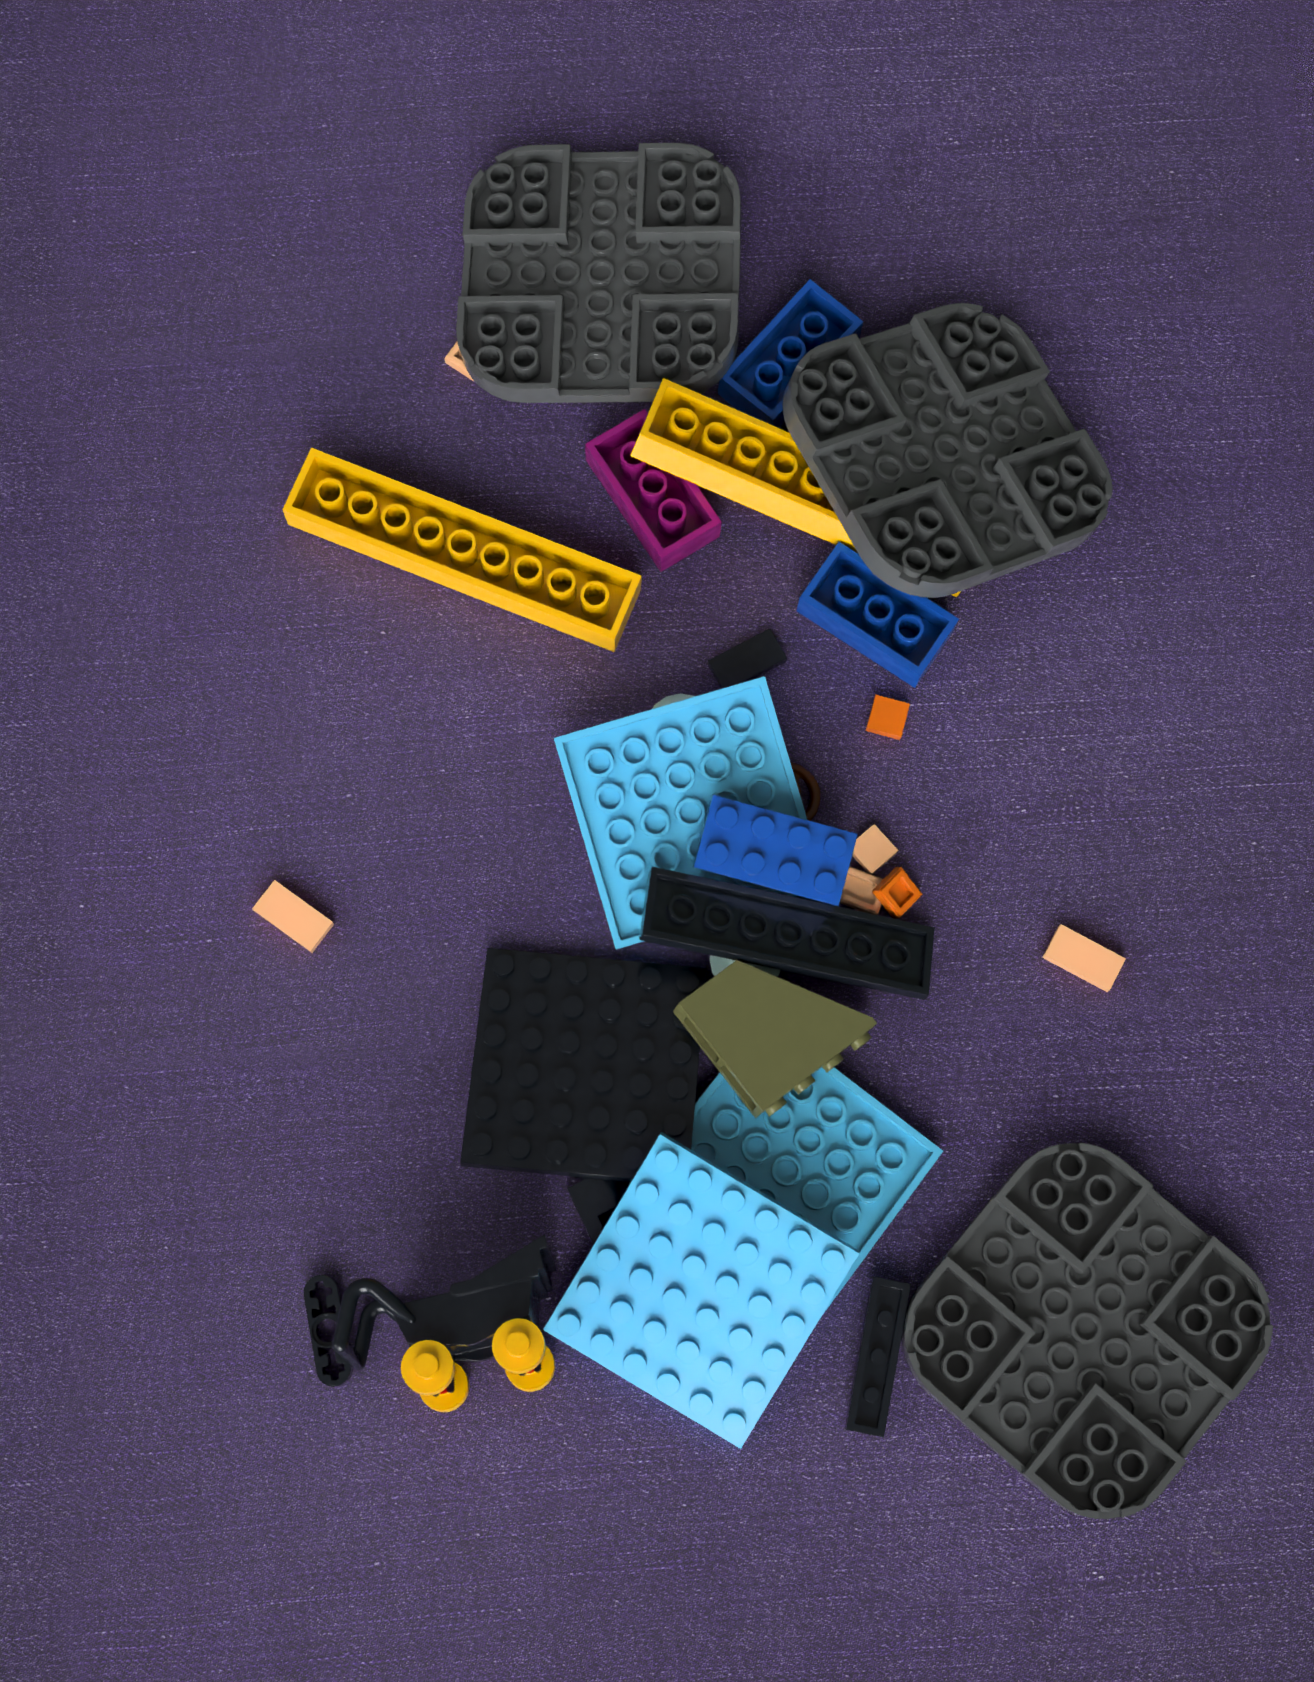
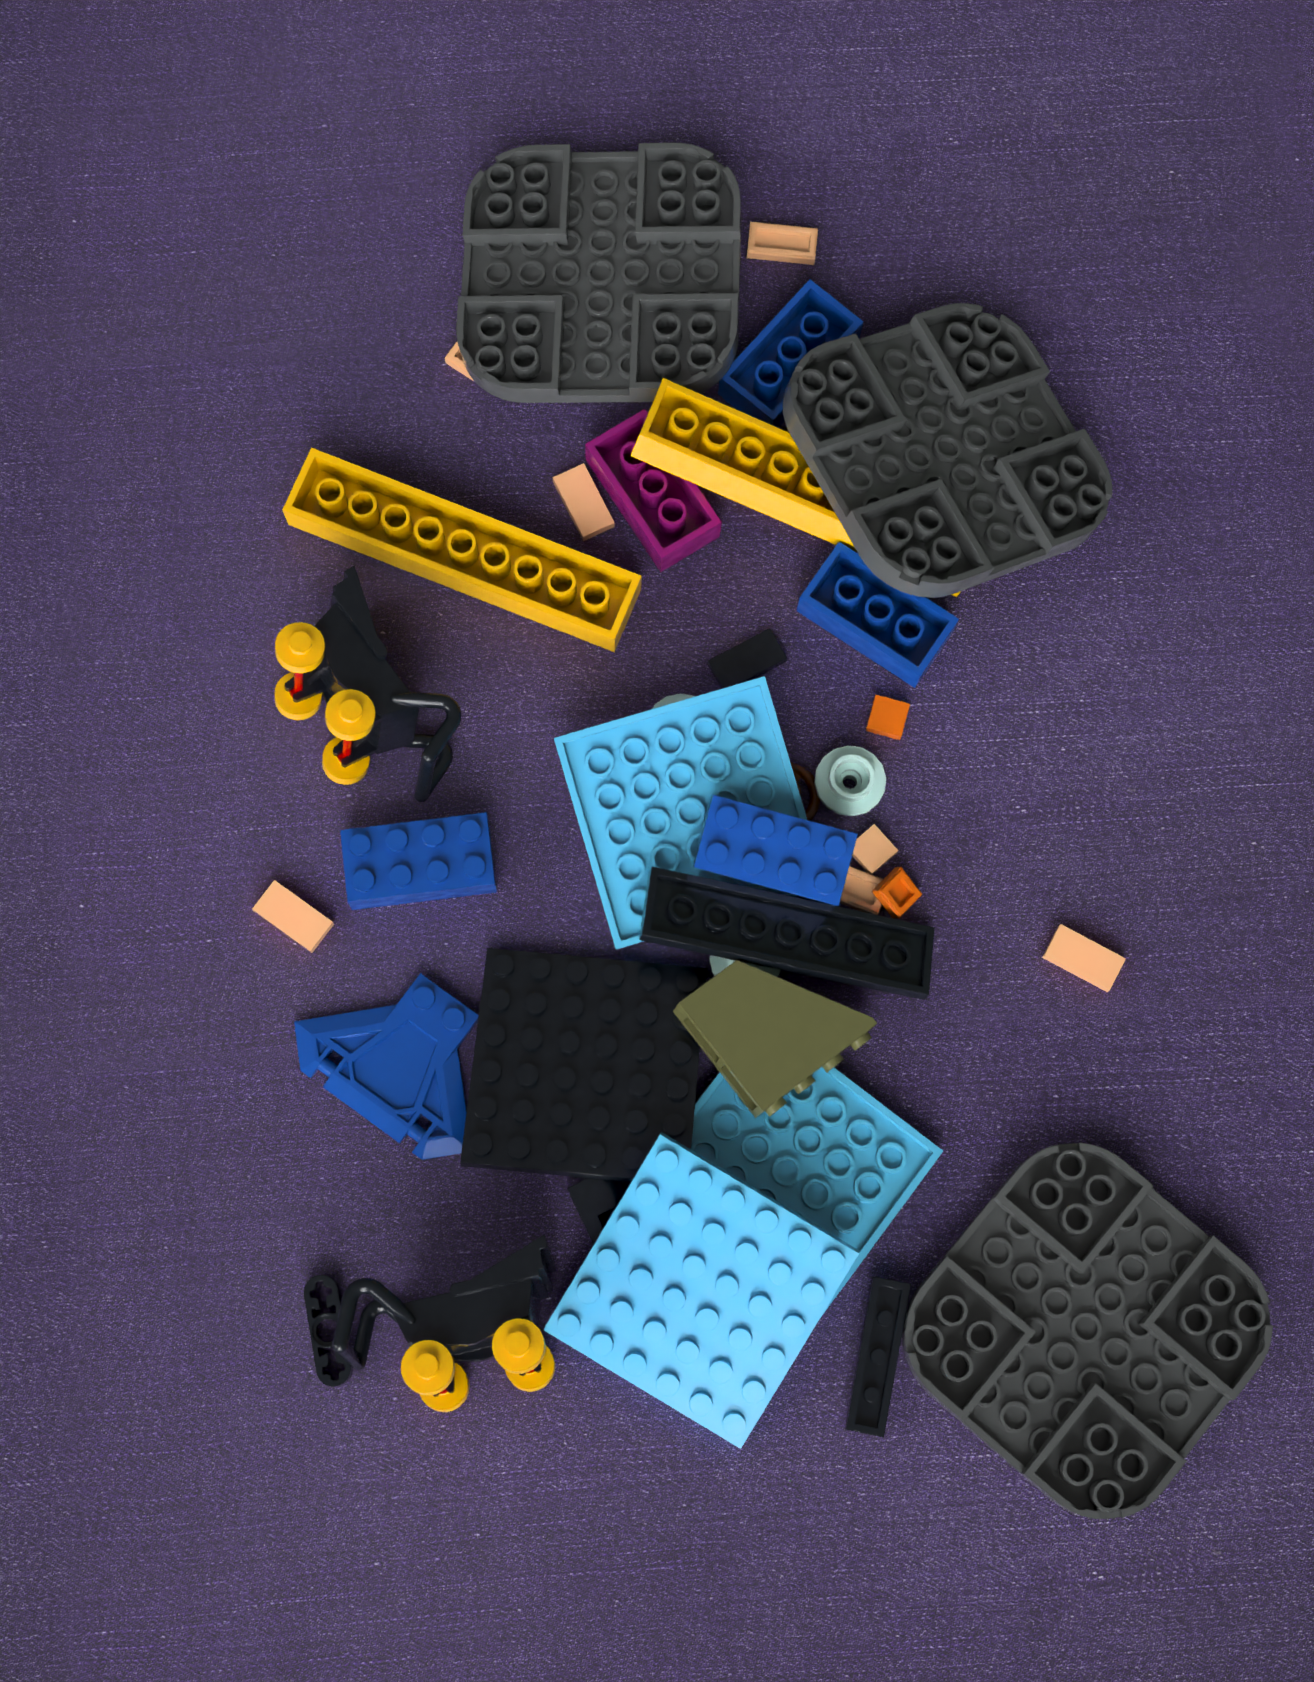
none -> black piece [275,566,462,802]
none -> blue plate [294,973,479,1160]
none -> blue brick [340,812,497,910]
none -> light nougat tile [552,463,615,541]
none -> light nougat tile [746,221,818,265]
none -> light aqua piece [814,745,886,816]

